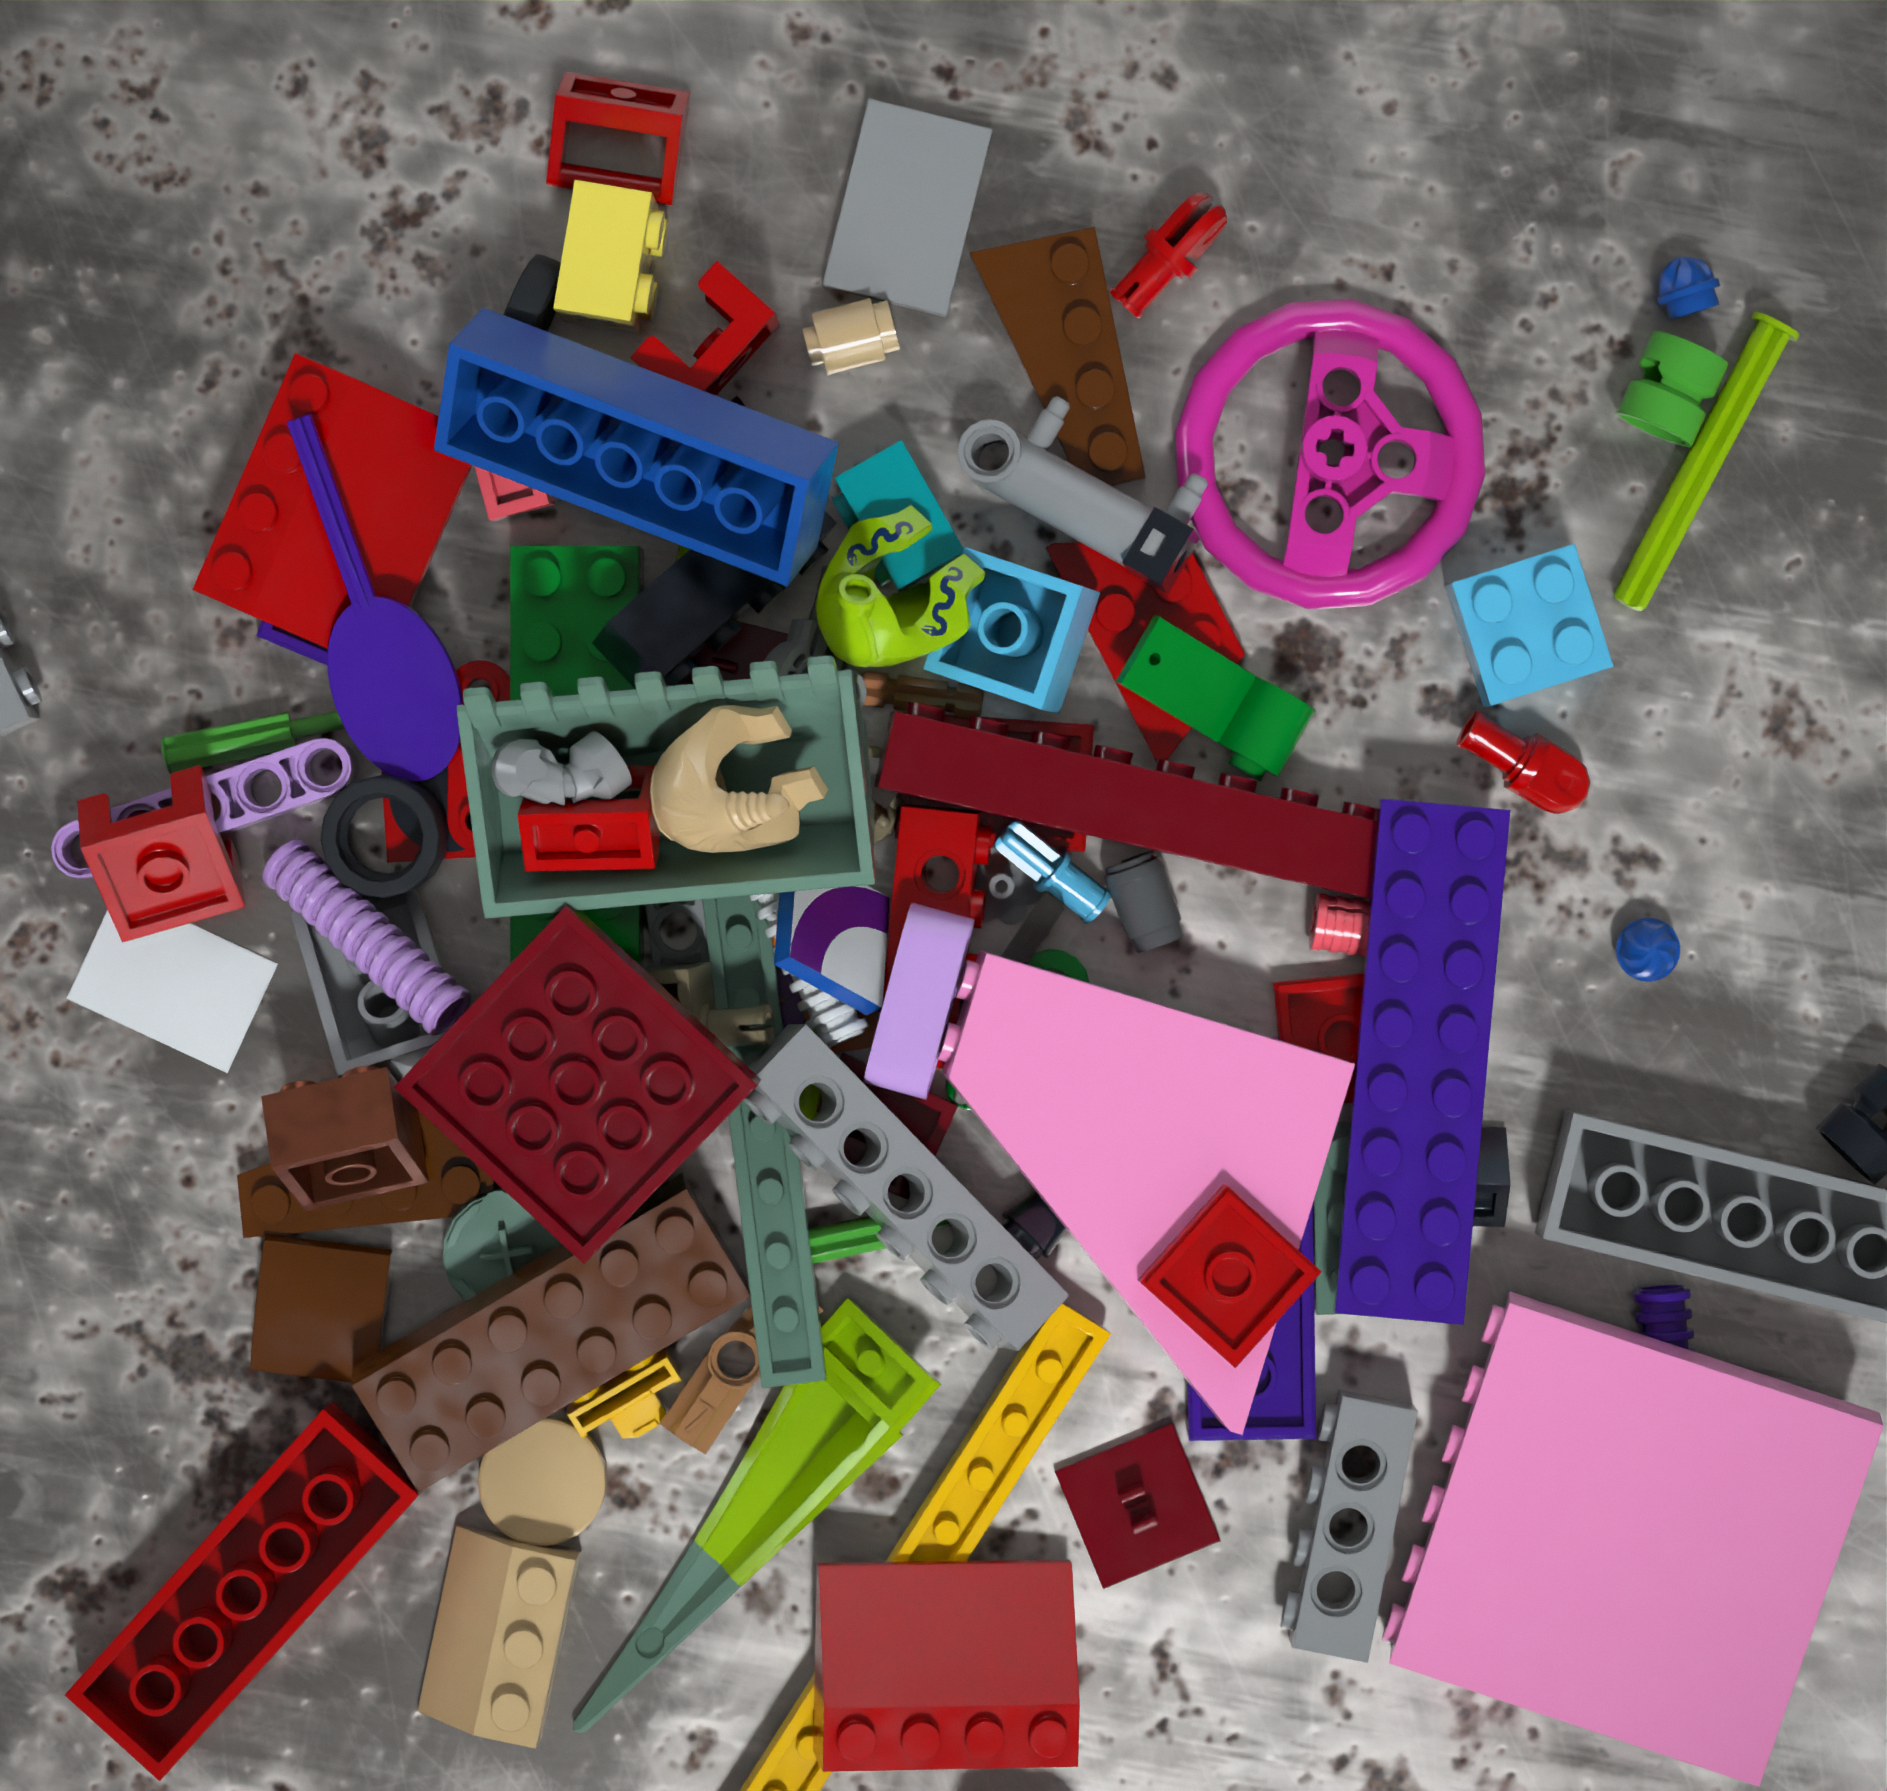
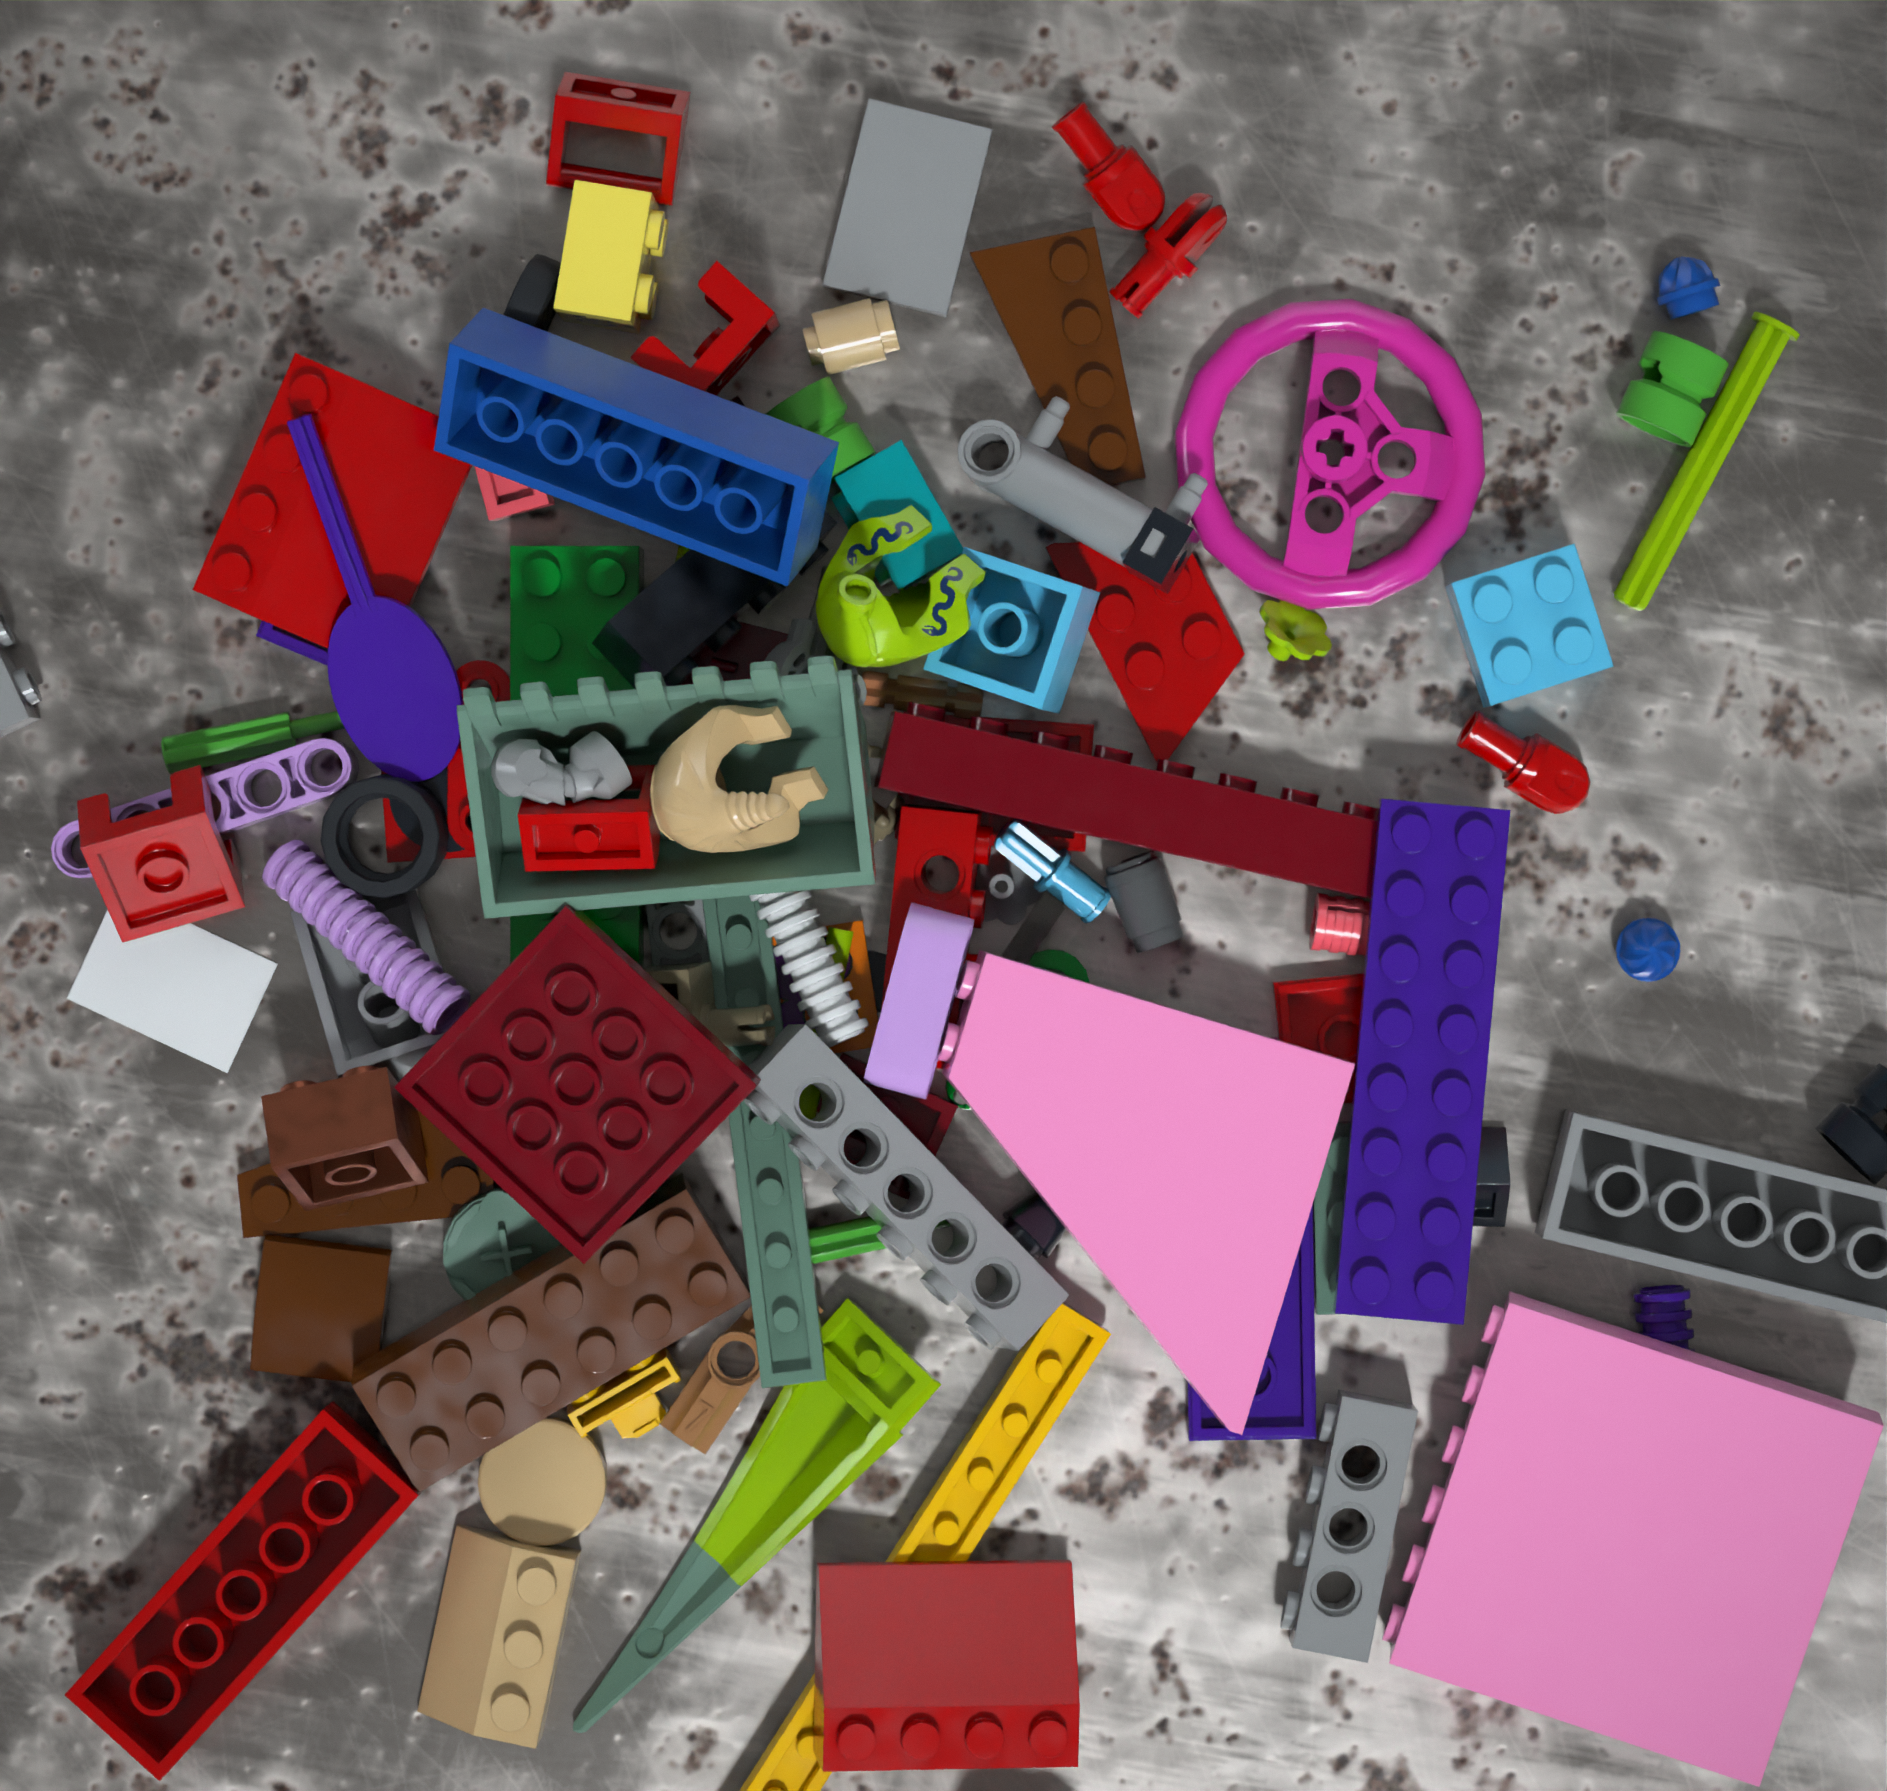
tile [774,885,890,1015] -> none
dark red piece [1055,1423,1221,1589] -> none
green door [1116,614,1316,782] -> none
red tile [1138,1184,1322,1368] -> none
none -> bright green wheel [765,376,876,485]
none -> red arm [1052,102,1165,231]
none -> lime plant [1259,600,1332,661]

